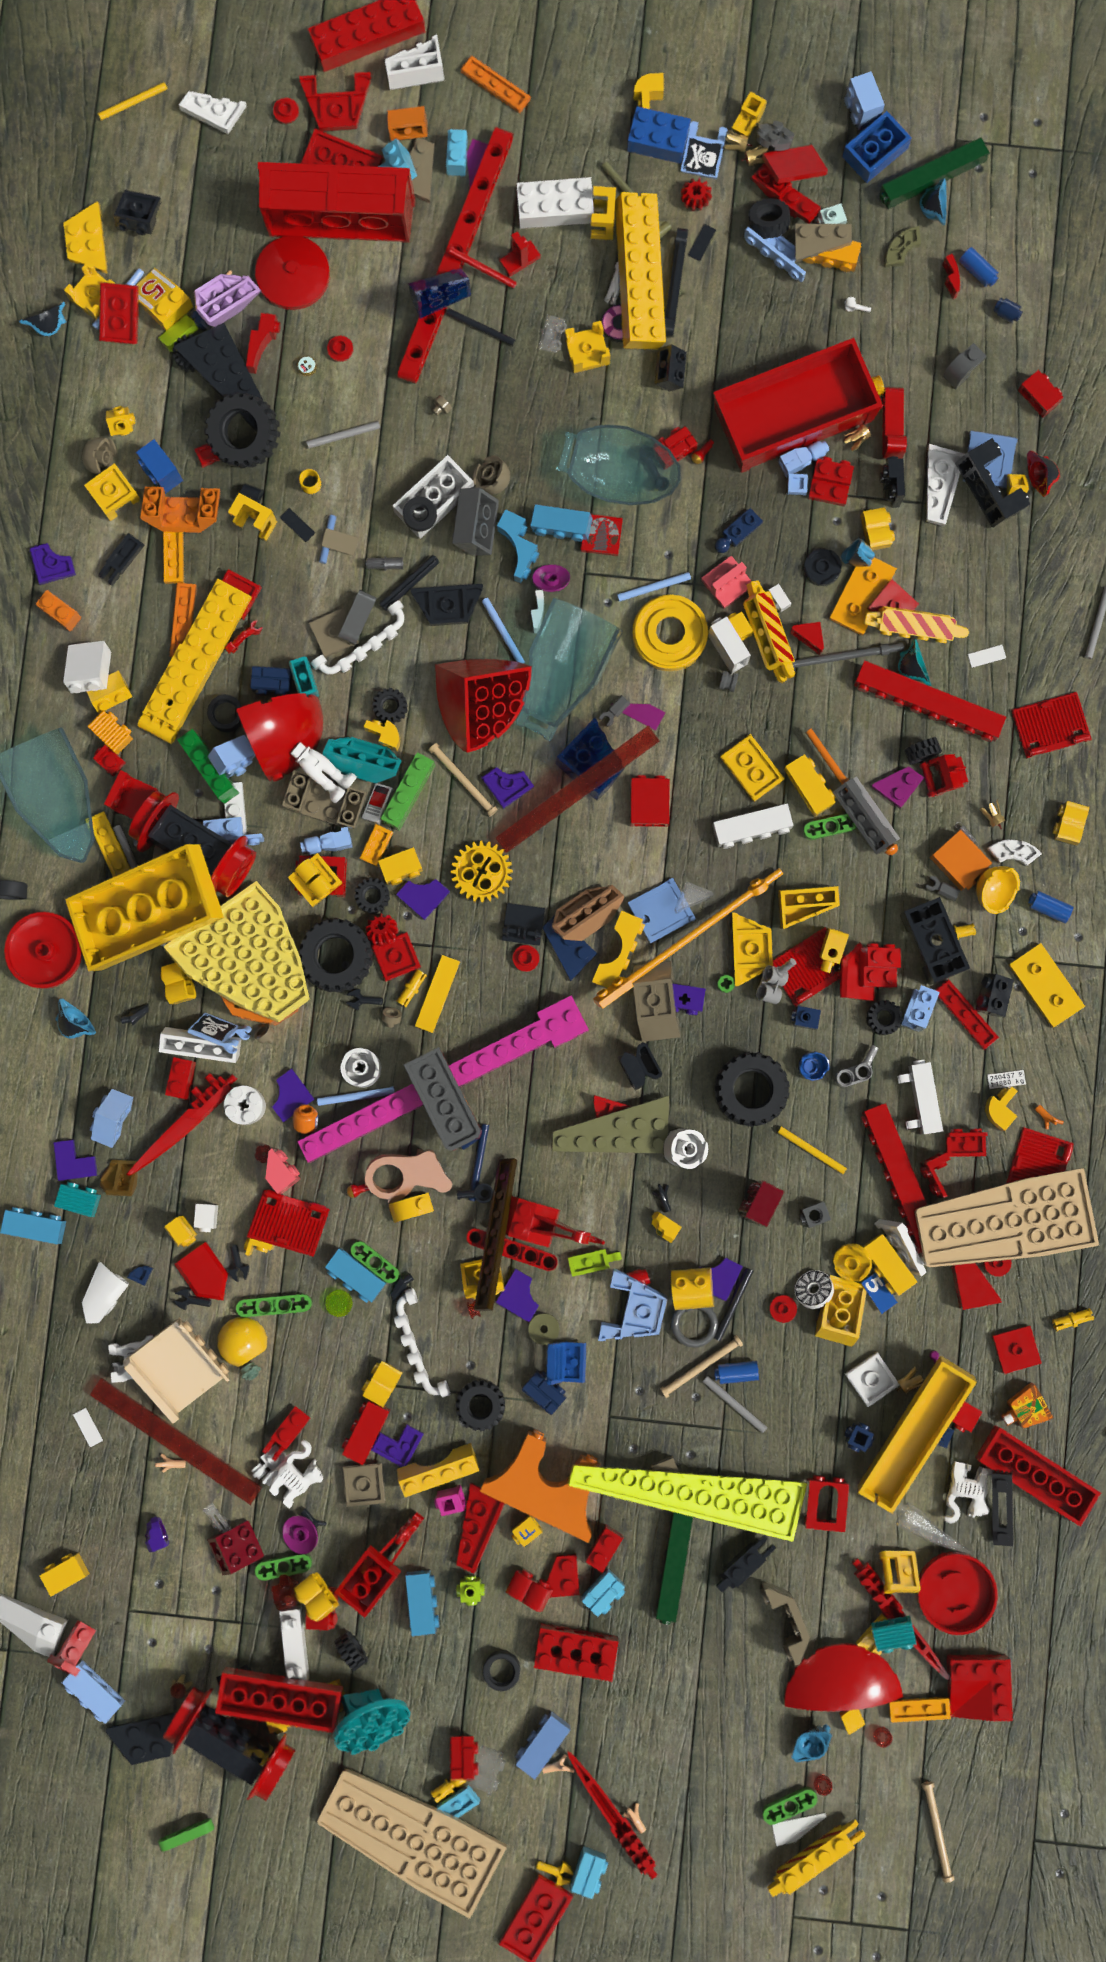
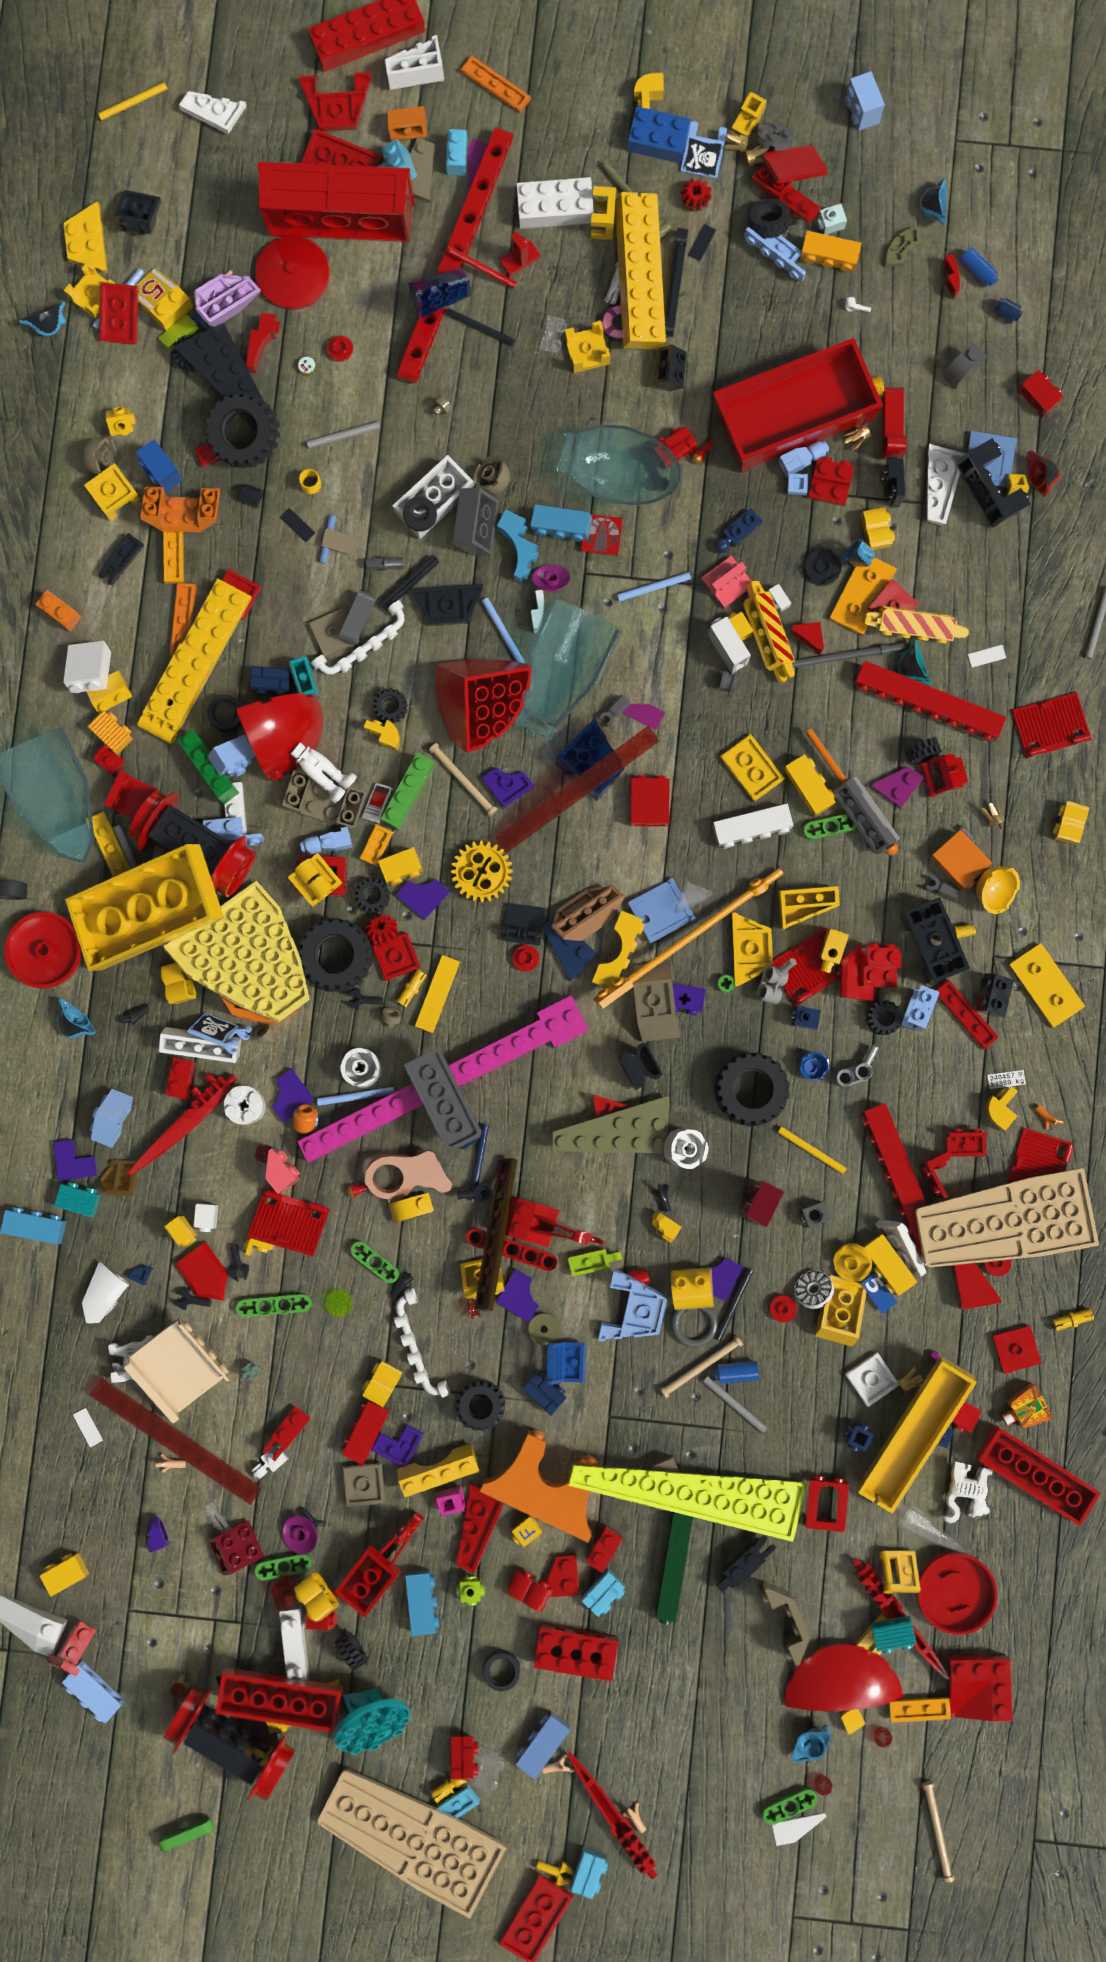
dark purple tile [29,543,76,585] -> none
black wing [106,1712,177,1765] -> none
yellow cylinder [217,1317,267,1367] -> none
red arm [224,621,263,654] -> none
yellow panel [228,493,277,541] -> none
white animal [262,1440,324,1508] -> none
red piece [273,98,299,124] -> none
teal wedge [322,737,401,784] -> none
dark azure brick [325,1248,387,1303] -> none
yellow piece [632,595,708,671] -> none
yellow hinge [767,1820,865,1897] -> none
dark tan wing [795,224,852,263] -> none
blue brick [842,111,912,183] -> none
dark green brick [879,137,990,209] -> none
white brick [897,1060,943,1135] -> none
white tile [987,840,1042,866] -> none
black container [992,1470,1014,1546] -> none
blue brick [1028,891,1073,924] -> none

